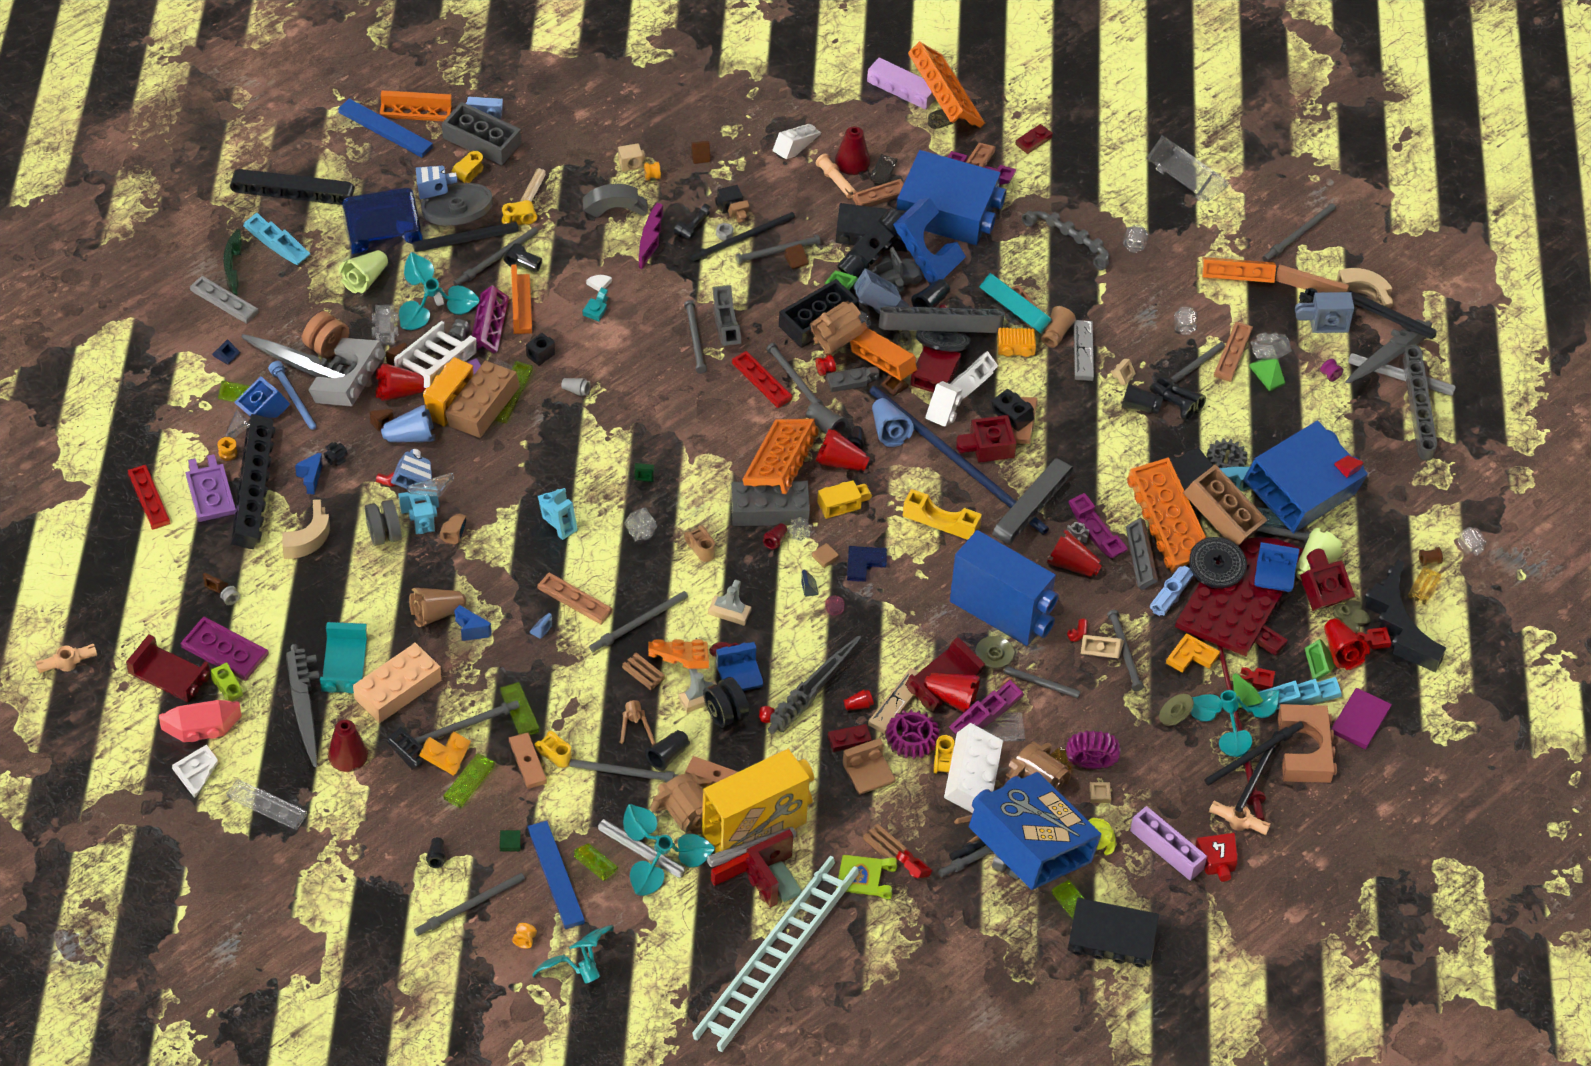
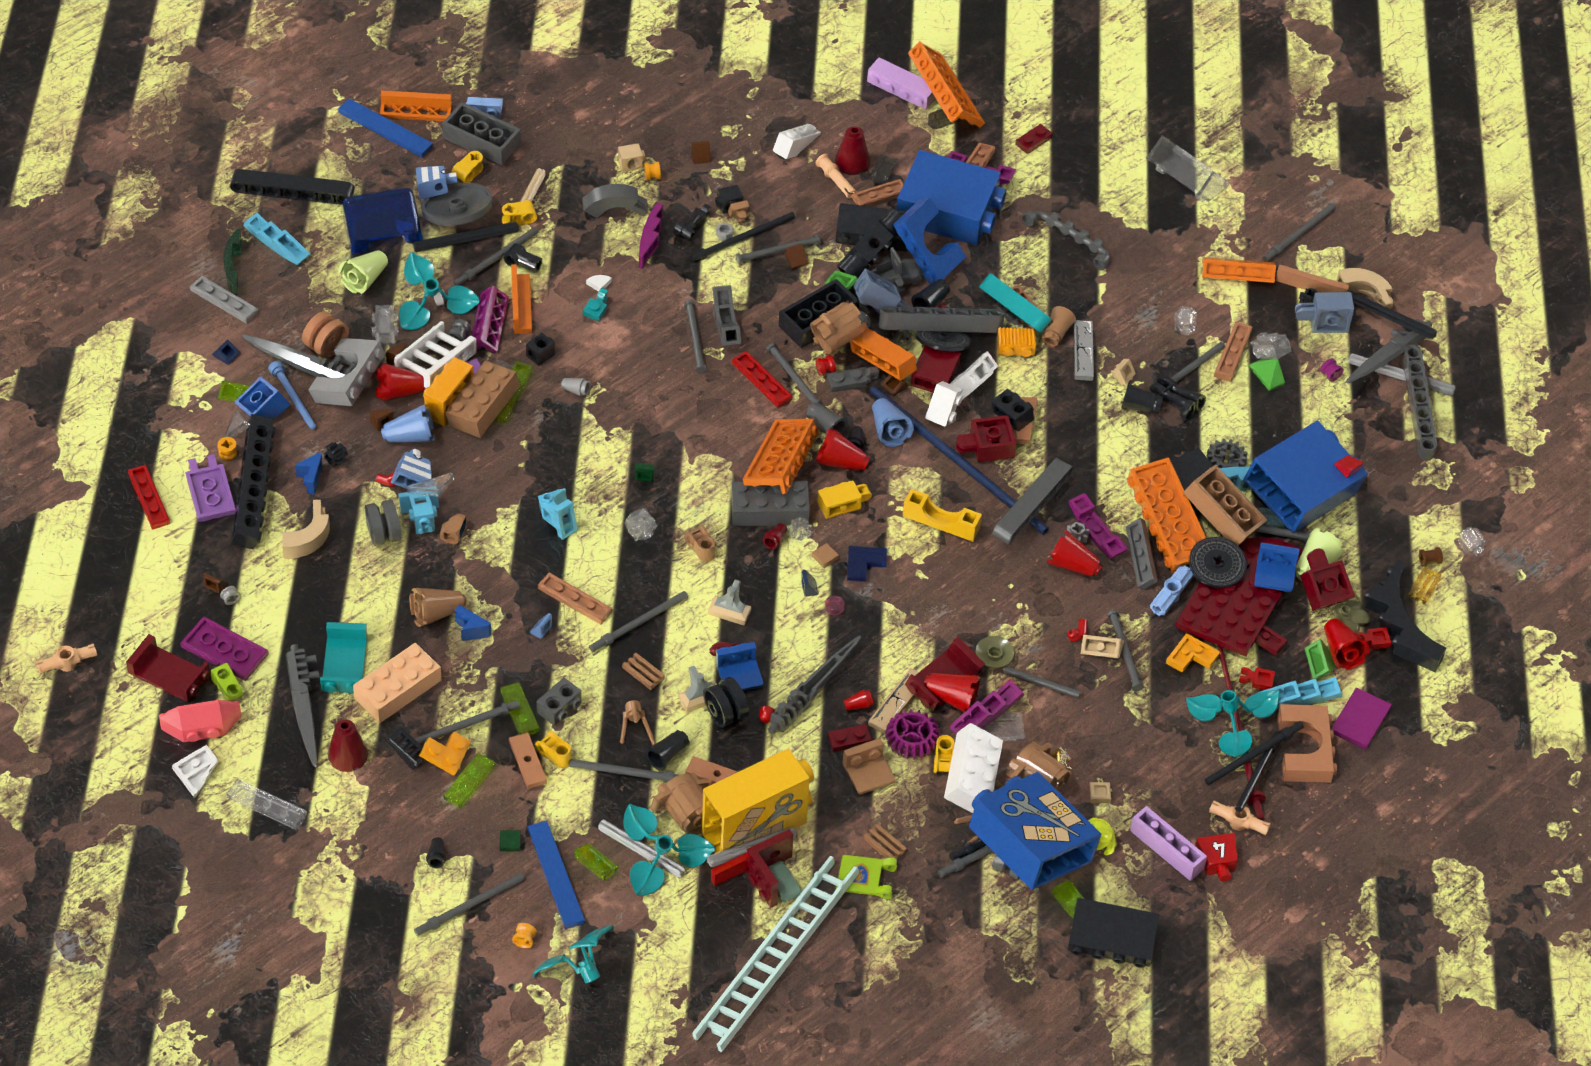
orange plate [648,639,709,669] -> none
red plate [896,850,933,878] -> none
blue brick [950,530,1059,646] -> none
magenta gear [1066,730,1121,770] -> none
clear head [1123,225,1148,253] -> none
olive dish [1159,694,1194,726] -> none
bright green slope [1232,673,1263,708] -> none
none -> dark grey brick [537,677,582,726]

